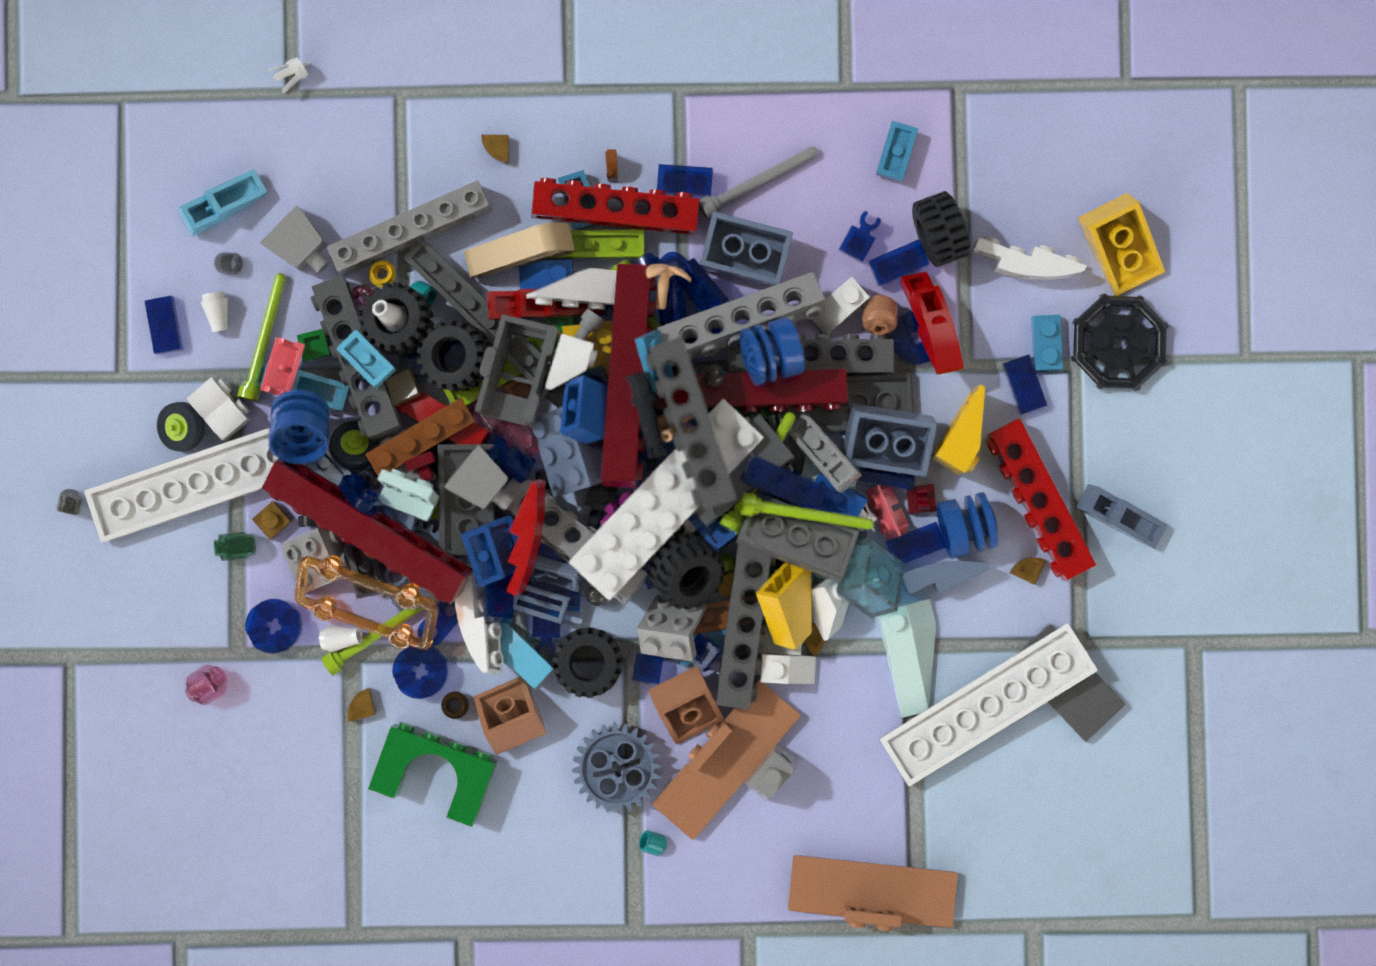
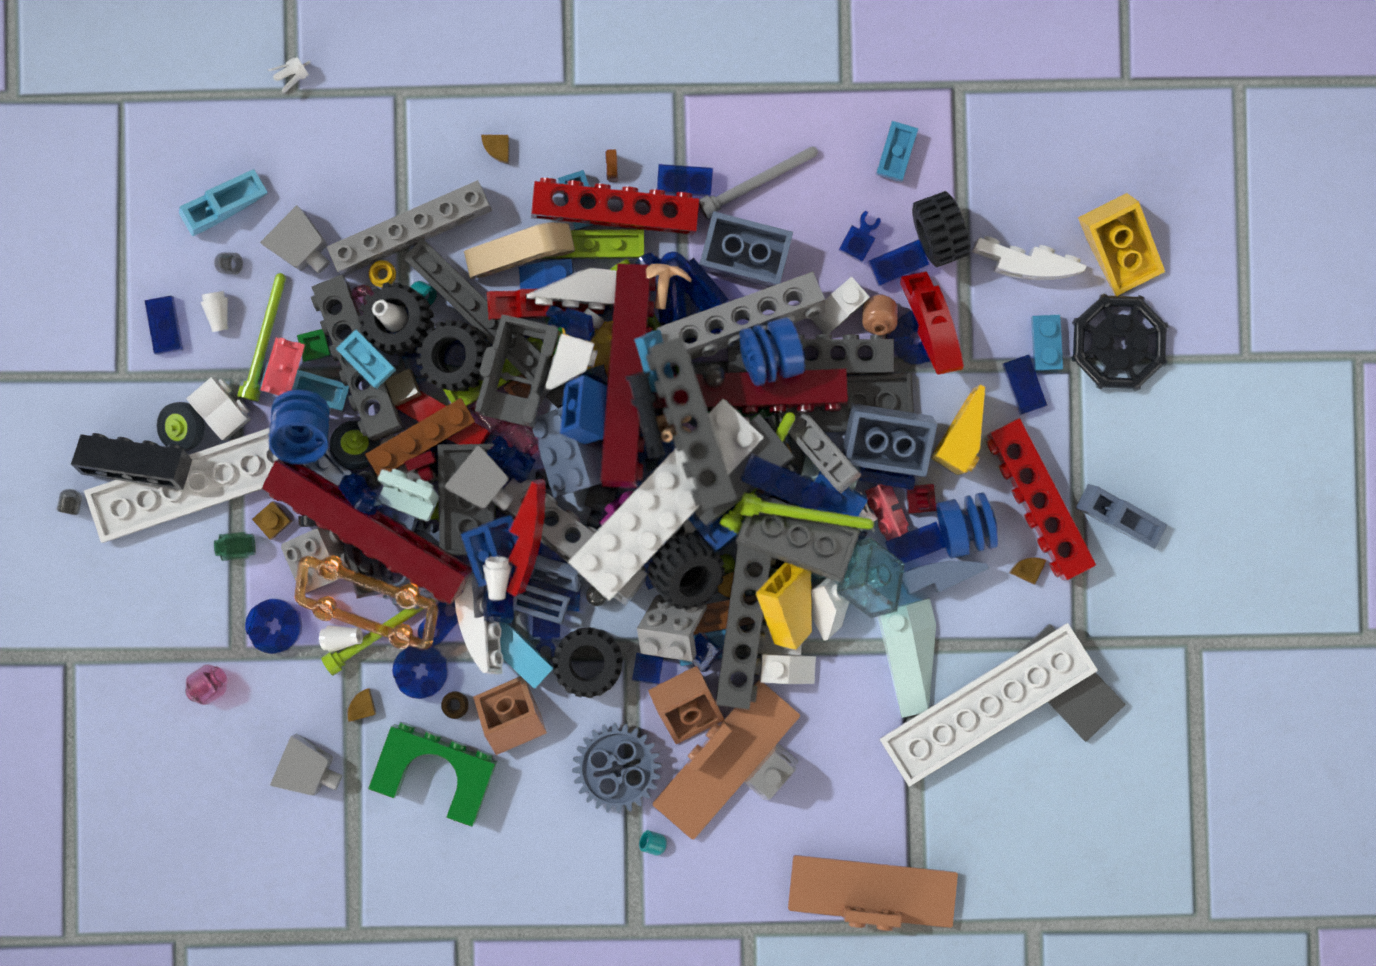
pearl gold tile [804,622,826,657] -> none
none -> black brick [71,433,192,490]
none -> light grey torso [270,734,342,795]
none -> white cone [483,557,511,600]
none -> clear blue plate [545,305,595,342]

